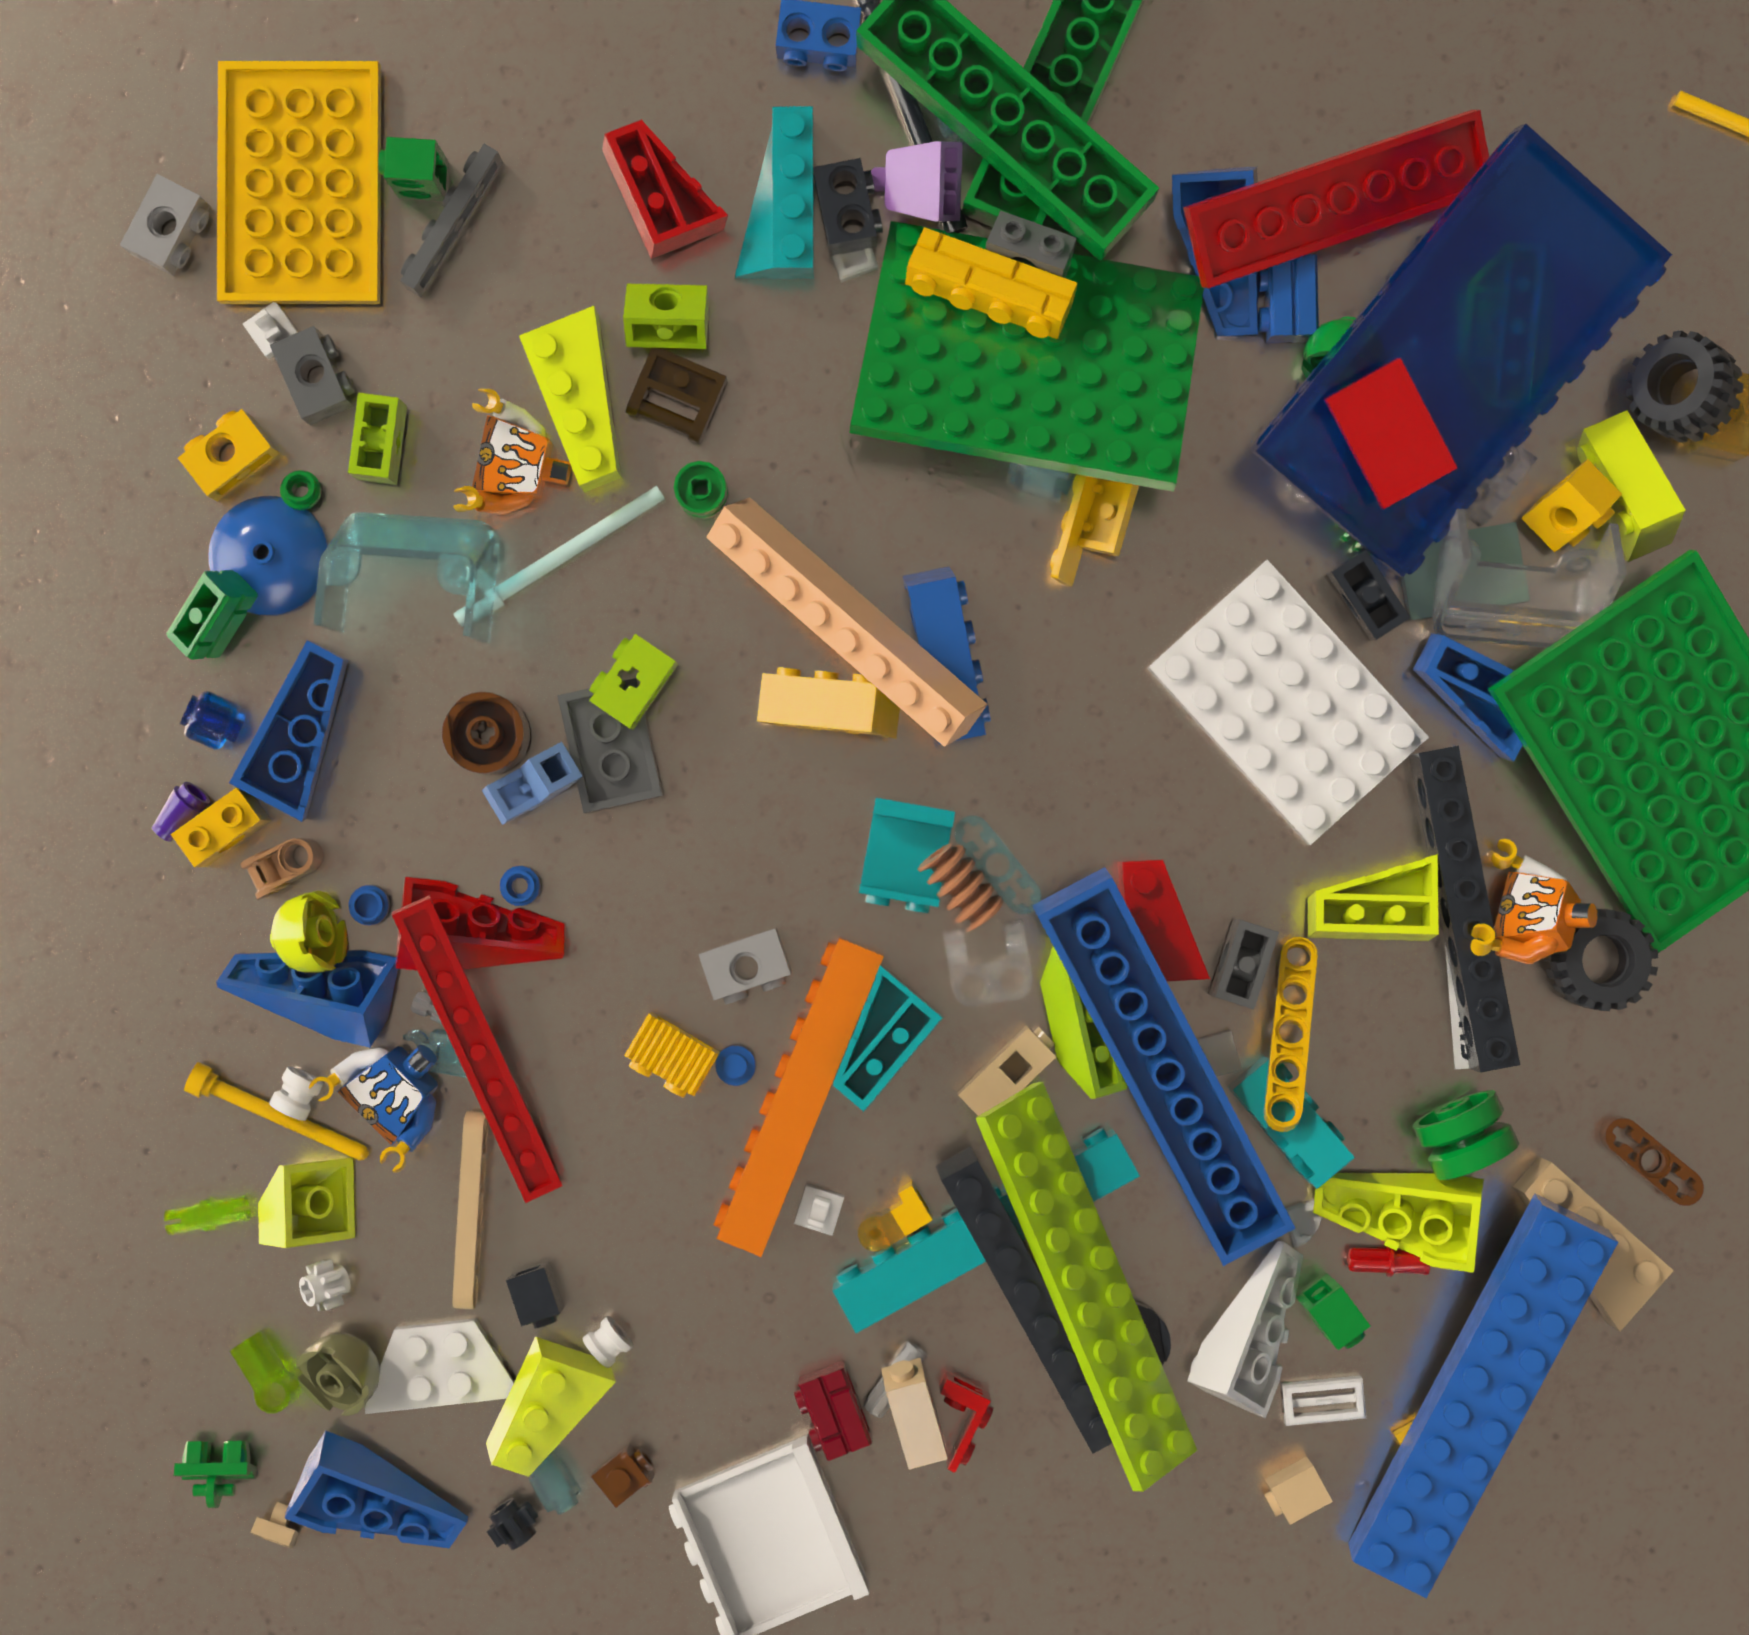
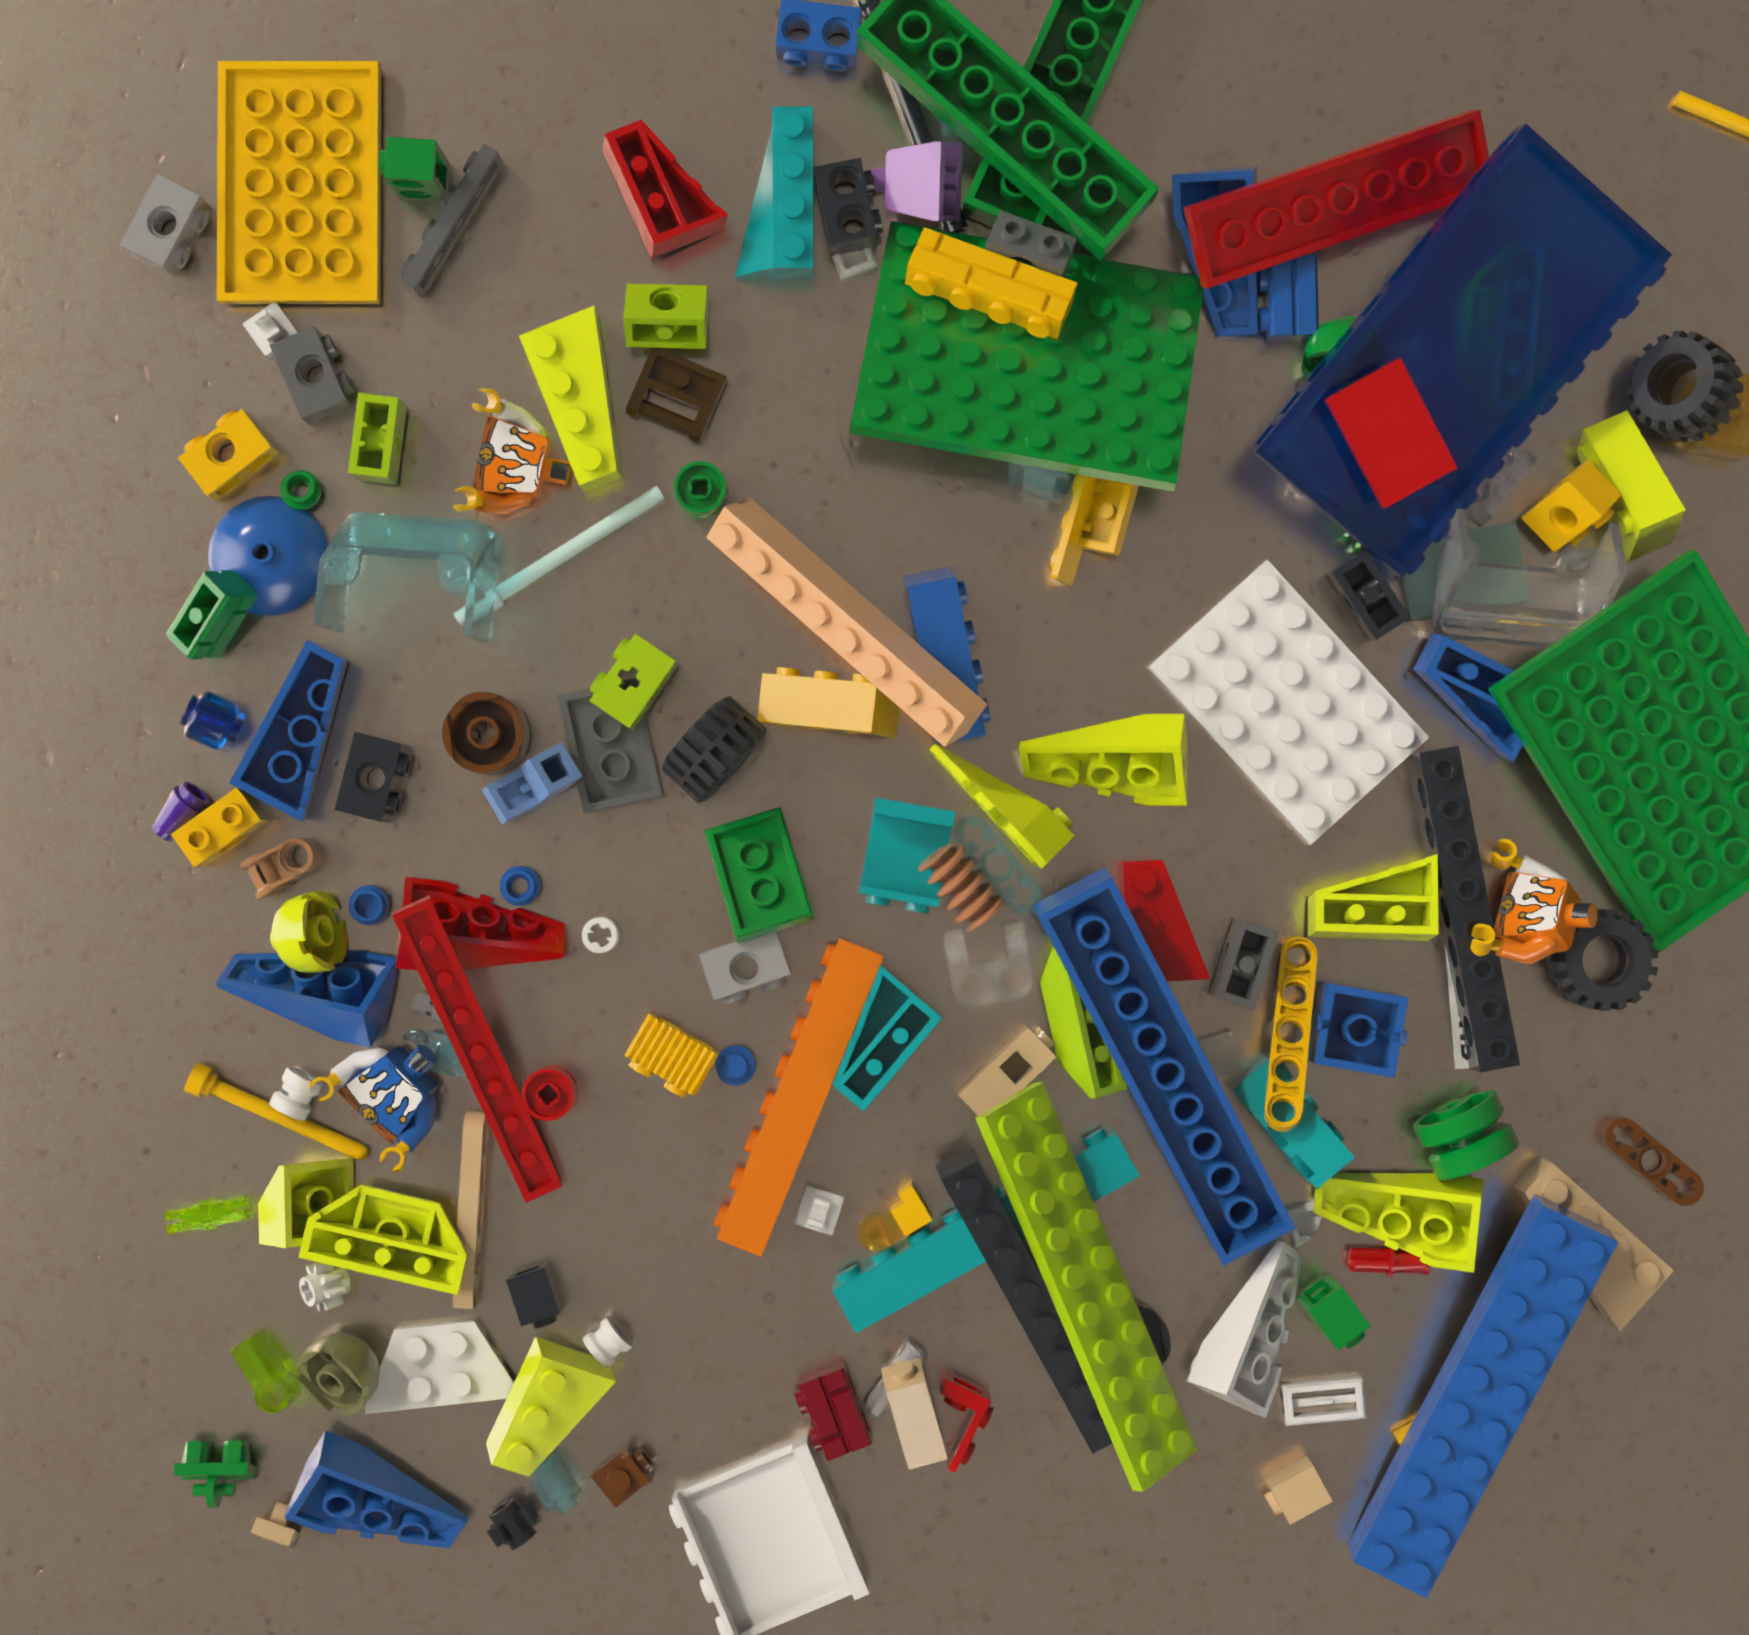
none -> neon yellow wedge [298,1184,468,1295]
none -> black brick [334,732,412,823]
none -> red wheel [521,1064,581,1121]
none -> white bush [581,917,620,953]
none -> black tyre [662,696,766,803]
none -> green tile [704,807,815,944]
none -> neon yellow wedge [929,744,1075,869]
none -> neon yellow wedge [1019,714,1188,806]
none -> blue brick [1308,981,1409,1078]

